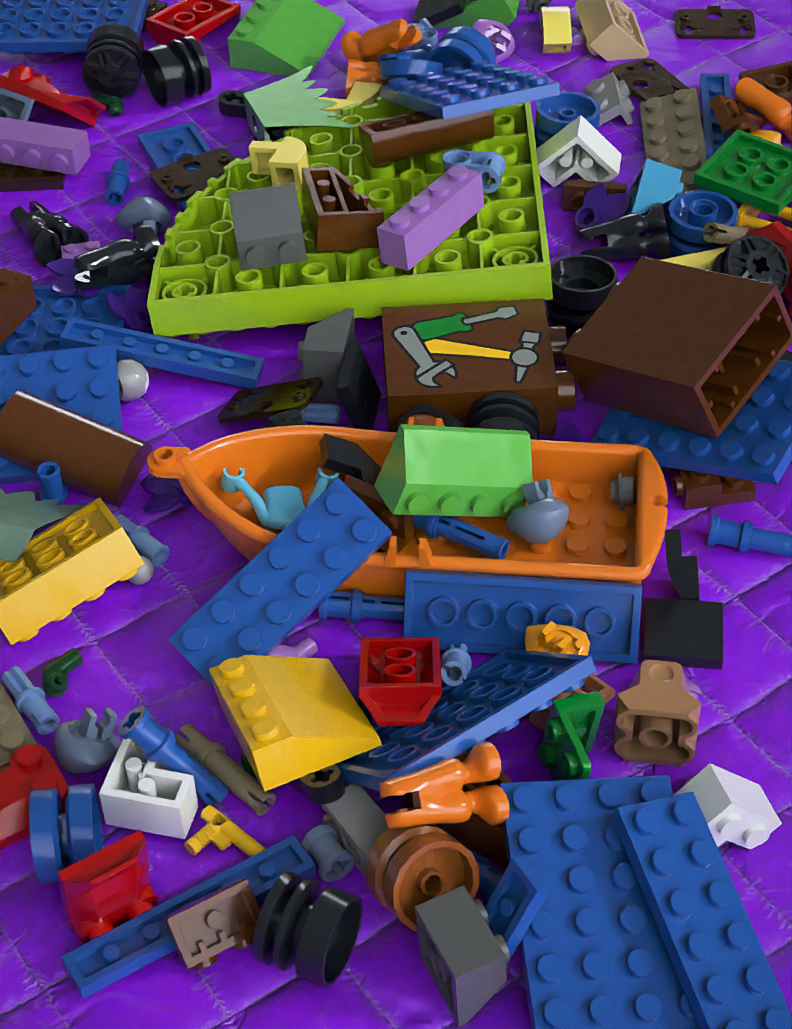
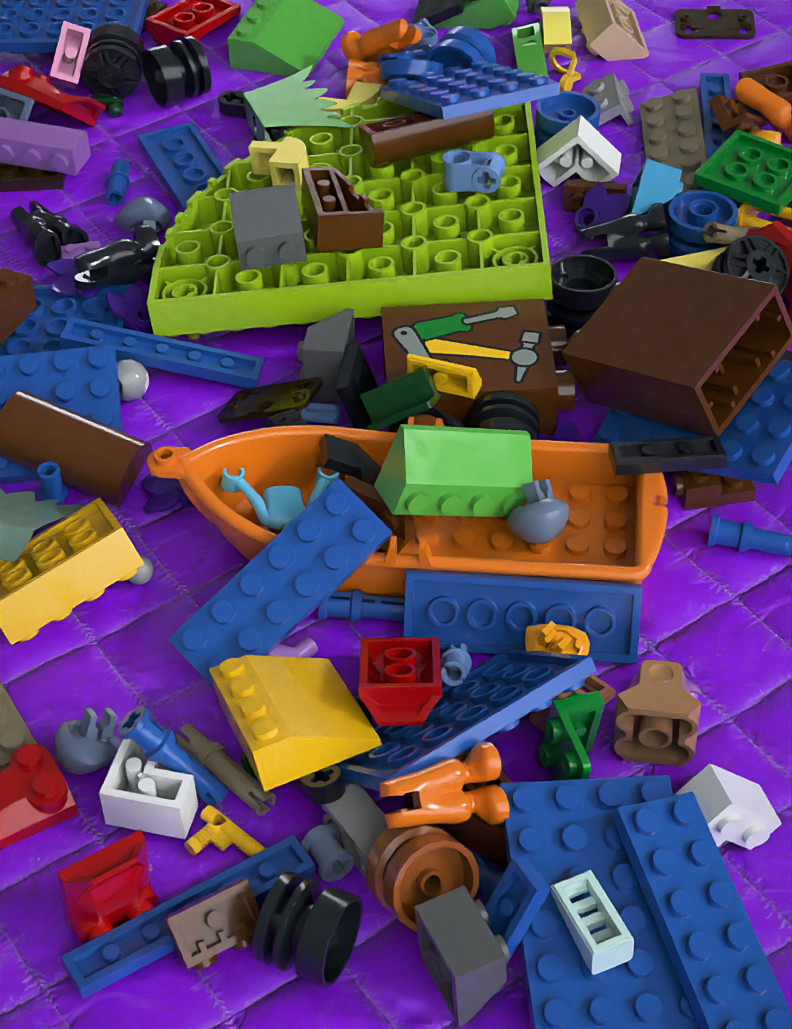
medium blue axle [2,666,60,735] -> none
blue wheel [29,783,103,885] -> none
dark green arm [42,648,83,697] -> none
medium blue axle [114,514,170,567] -> none
dark brown axle [150,148,236,202] -> none
medium lavender brick [377,165,484,271] -> none
blue pin [413,515,510,559] -> none
medium lavender piece [472,20,515,63] -> none
dark brown axle [610,58,690,102] -> none
dark grey plate [611,473,635,510] -> none
black tile [643,598,723,669] -> none
black slope [665,530,699,601] -> none
none -> bright pink brick [48,21,91,90]
none -> dark green panel [360,366,441,431]
none -> yellow slope [407,353,482,399]
none -> bright green slope [511,23,549,80]
none -> yellow piece [549,47,581,91]
none -> light aqua slope [550,870,634,975]
none -> black tile [608,435,727,476]

